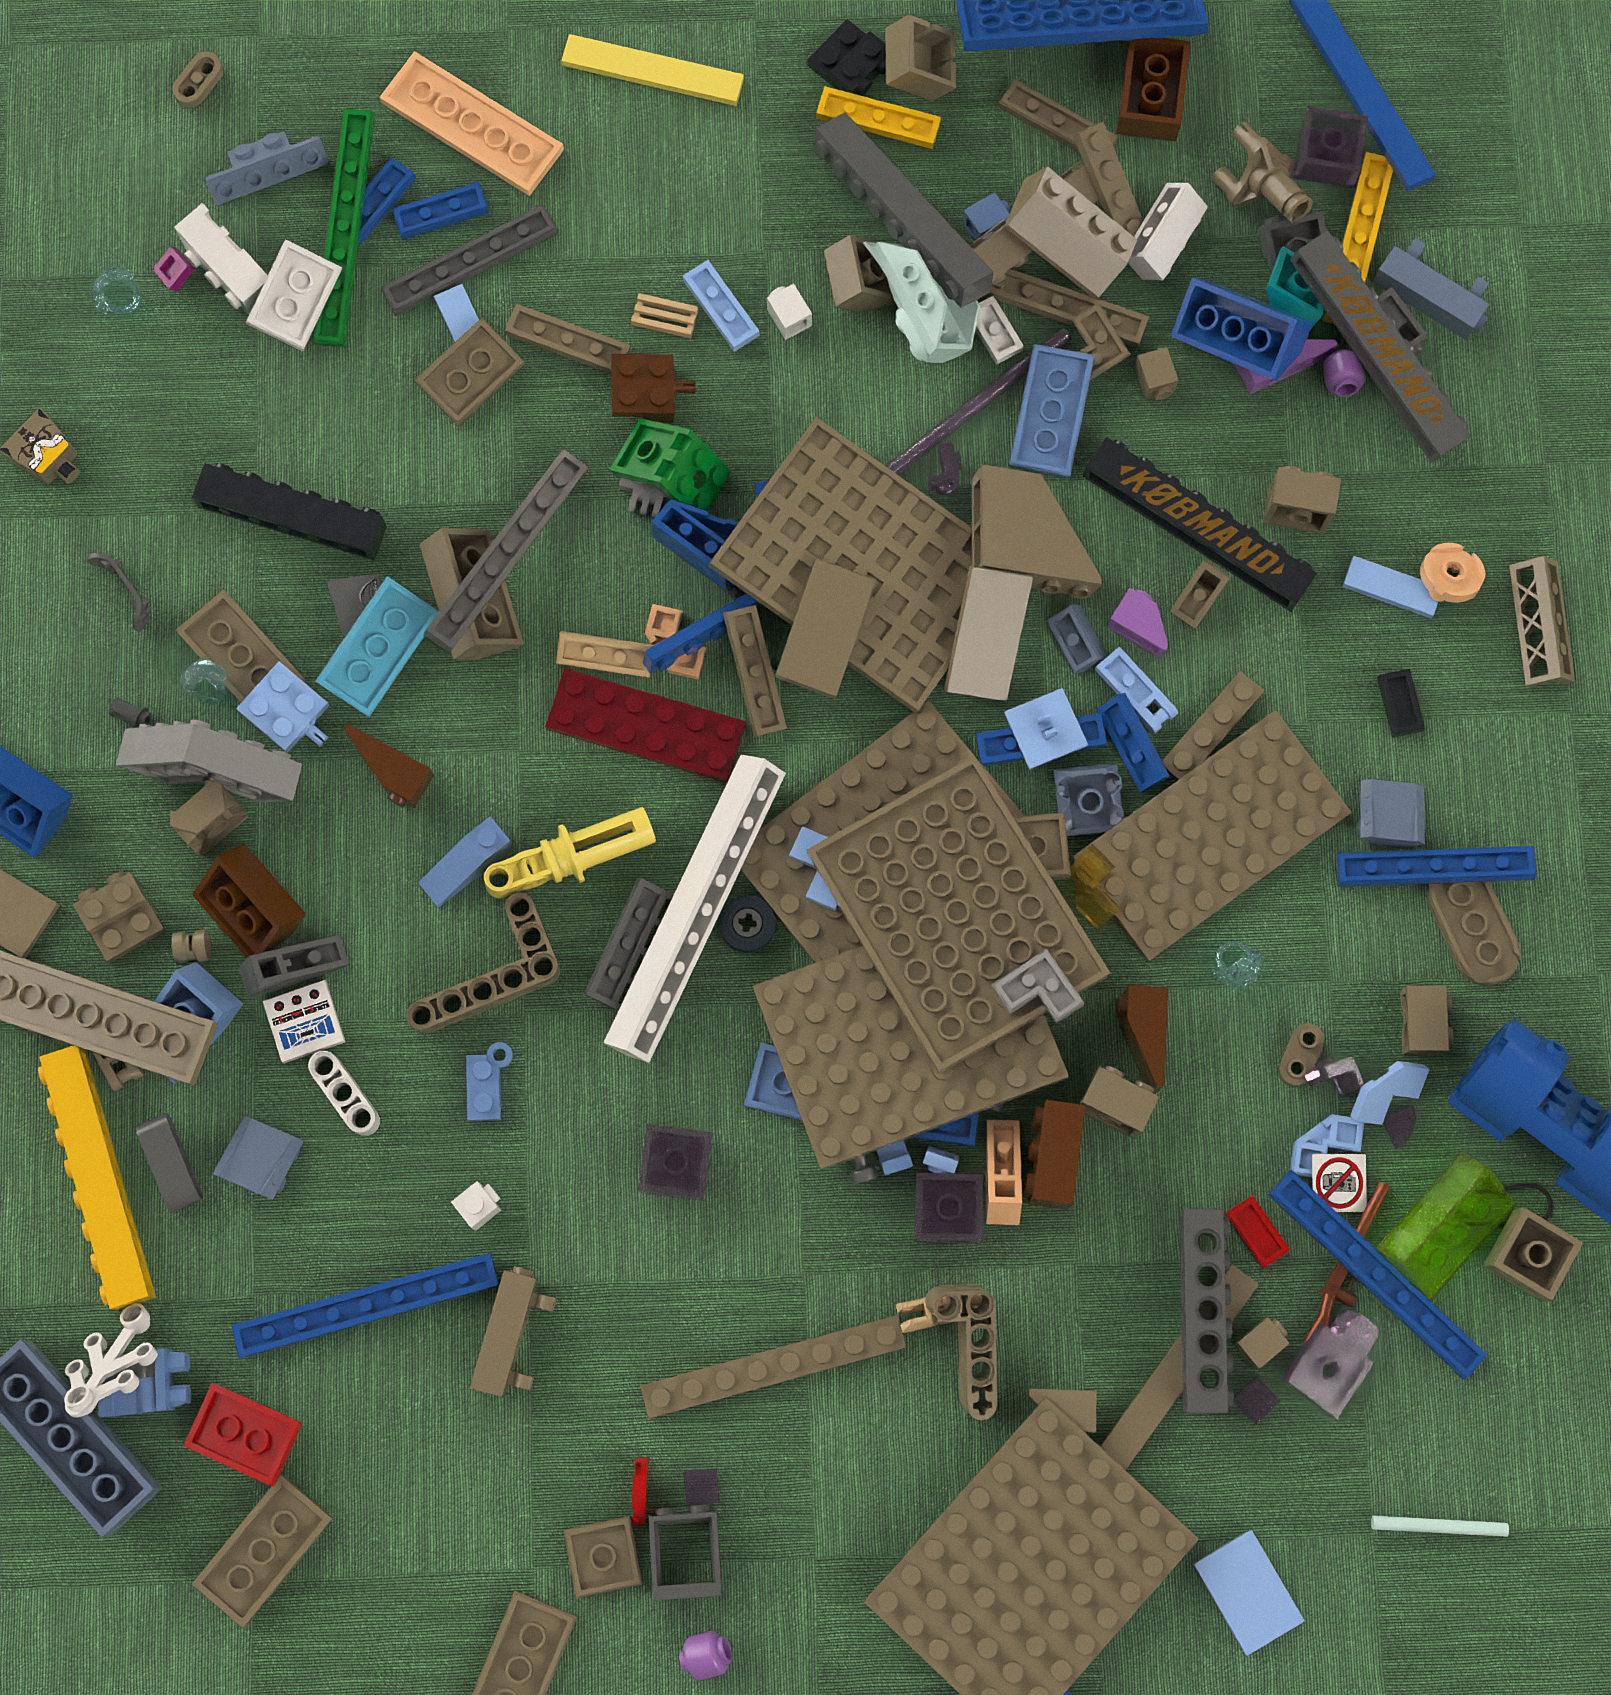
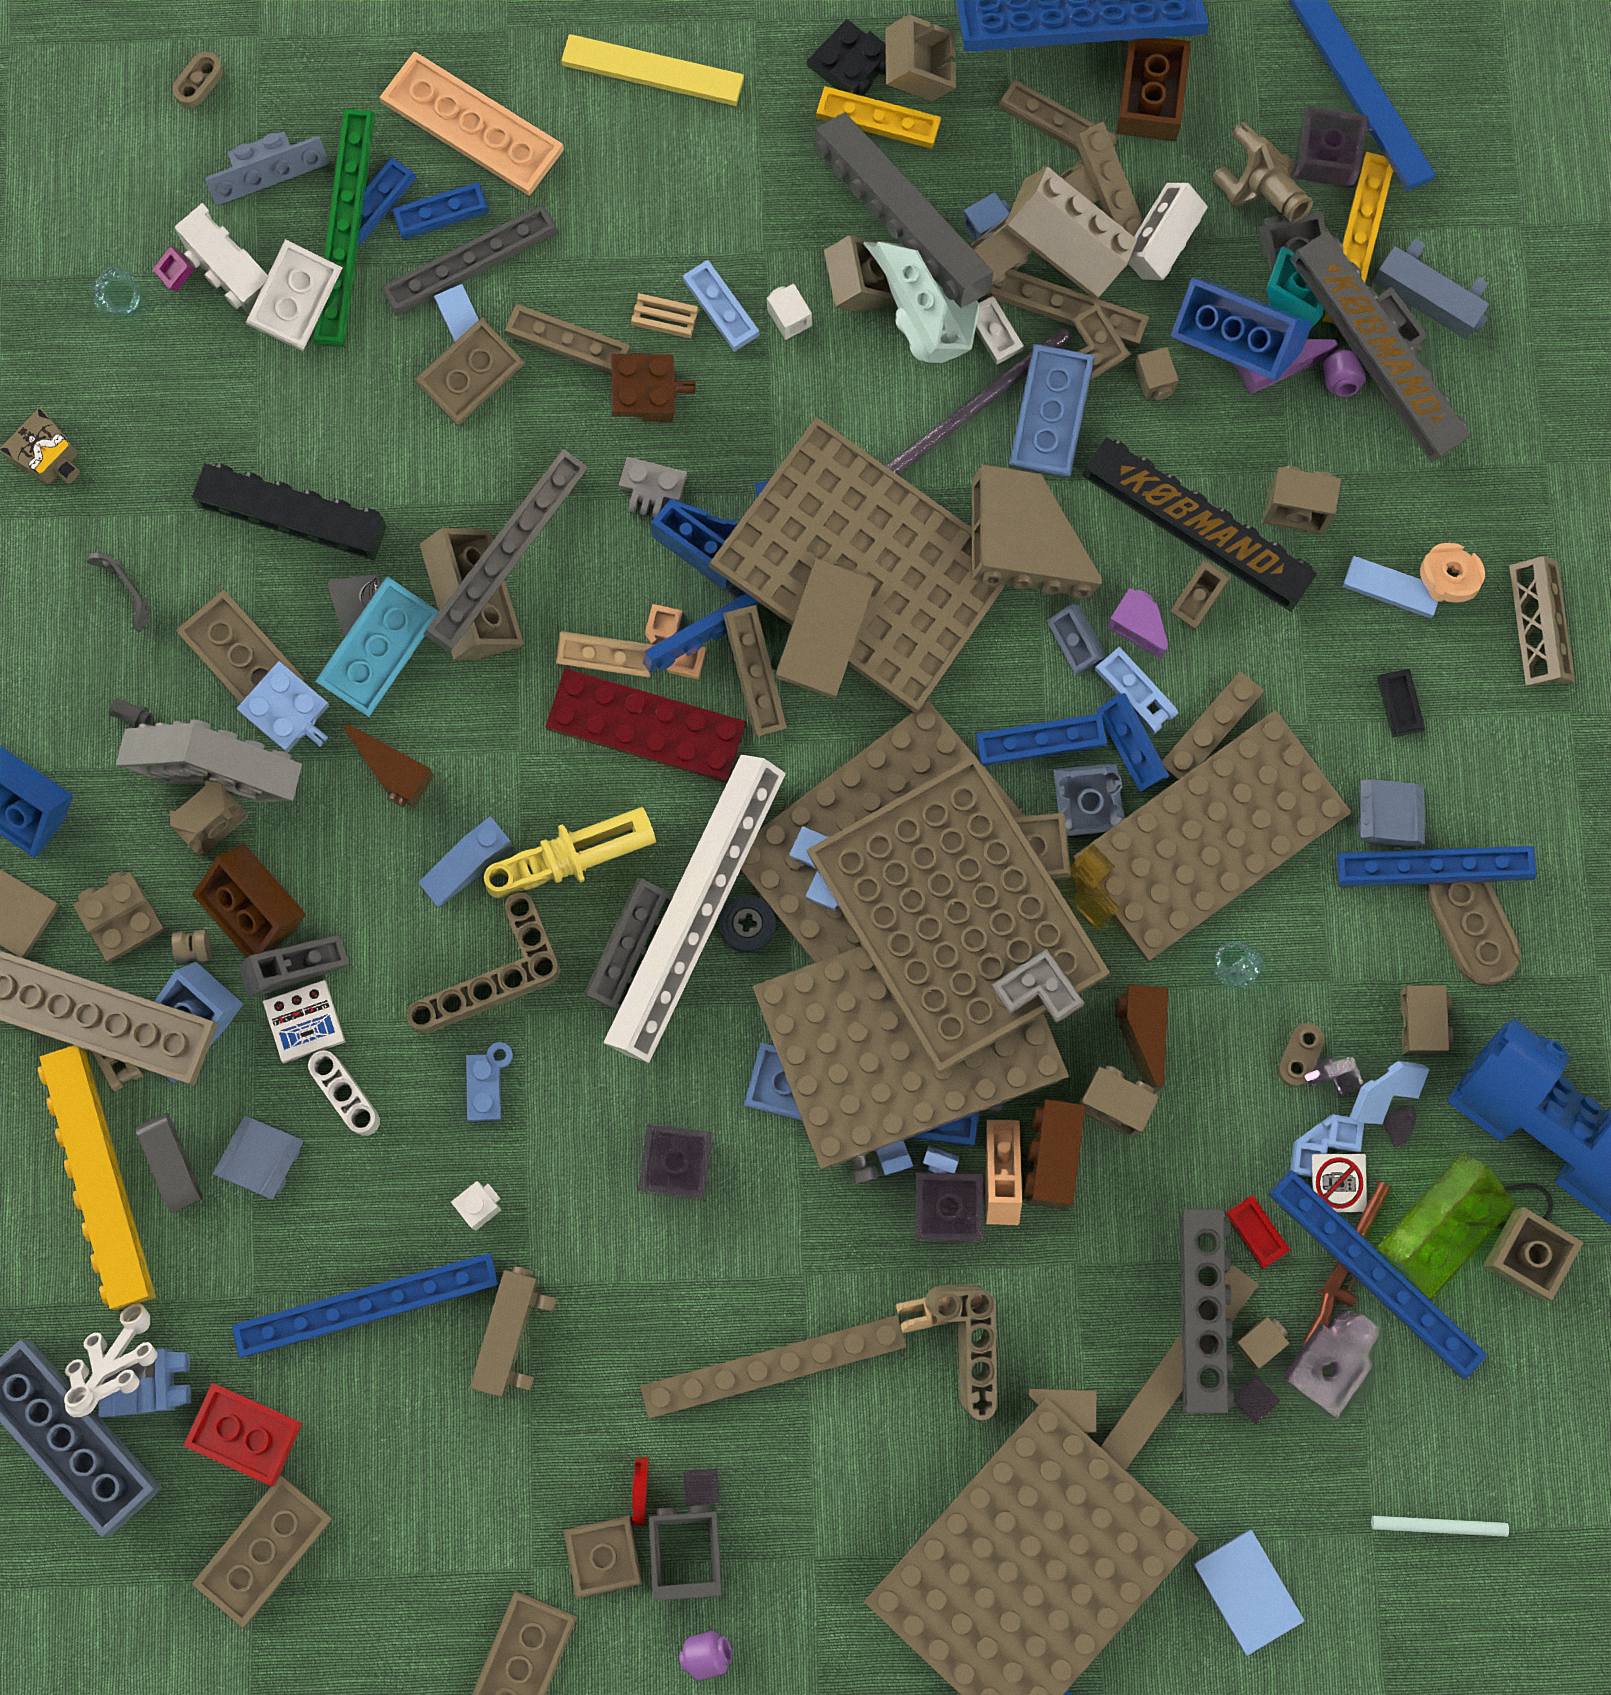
clear light blue piece [180,659,227,704] -> none
green bracket [609,418,731,511] -> none
clear purple bracket [927,442,963,494] -> none
tile [944,565,1033,701] -> none
light blue piece [1004,688,1088,770] -> none

